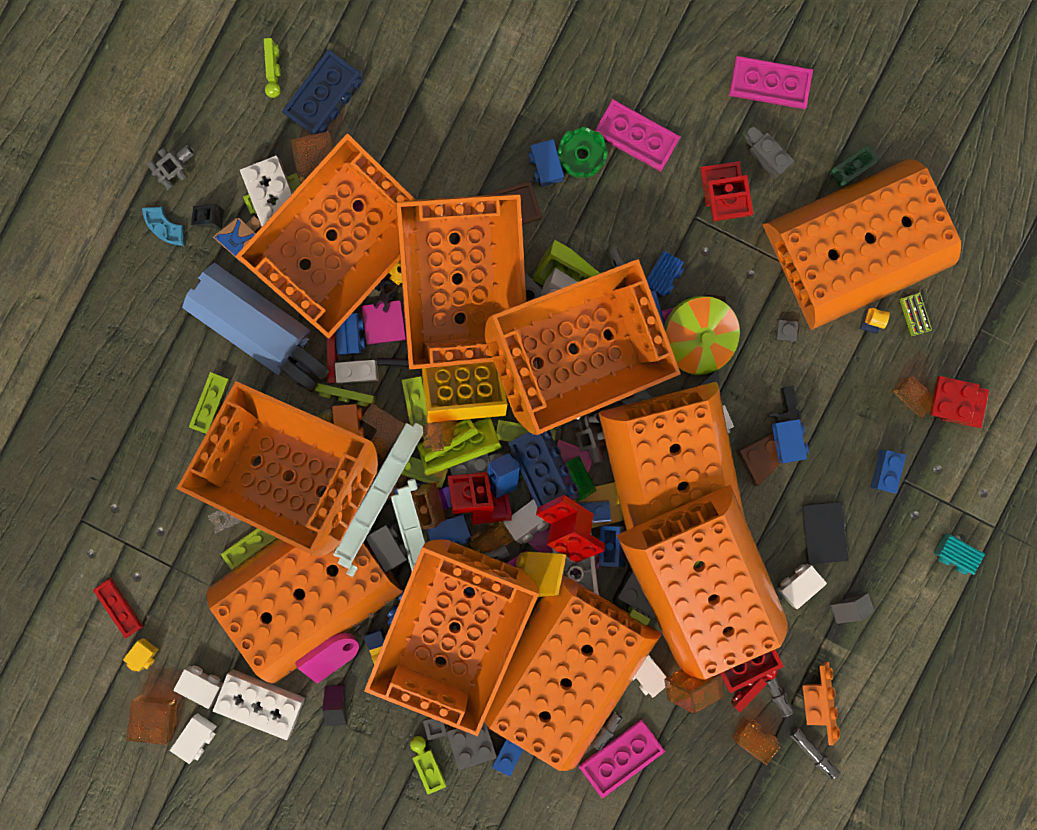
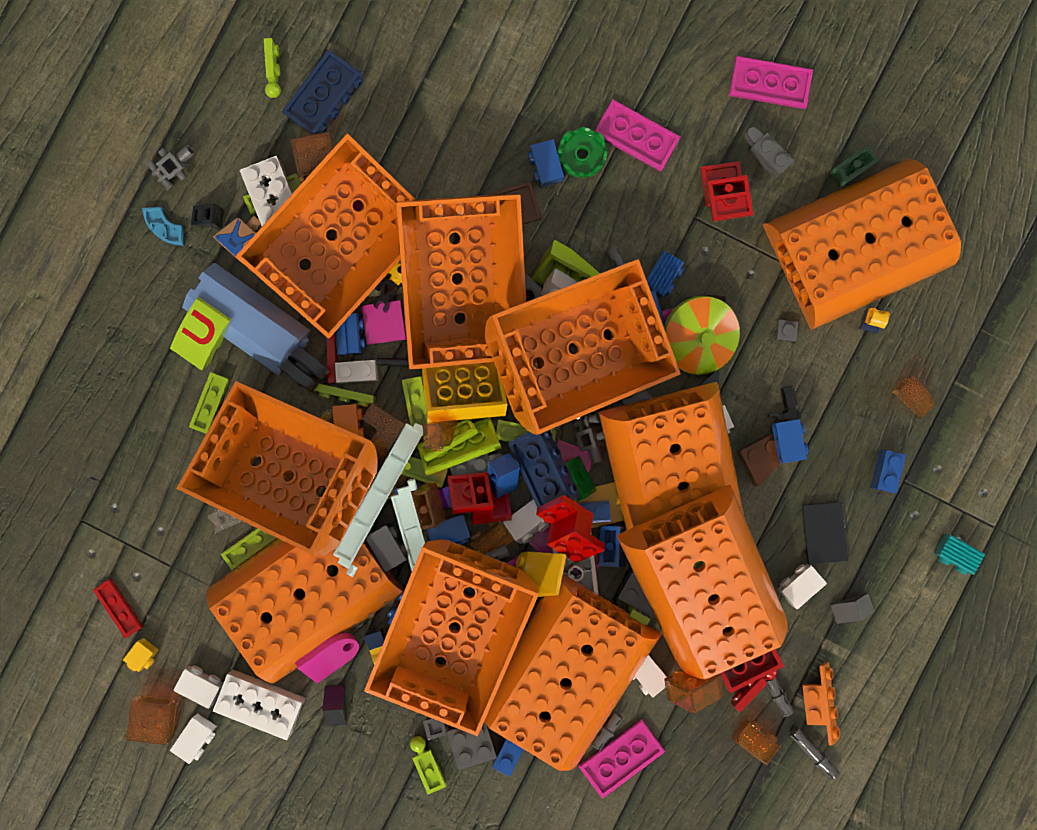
tile [899,293,932,336] -> none
red bracket [930,376,989,428] -> none
none -> lime slope [170,297,231,370]

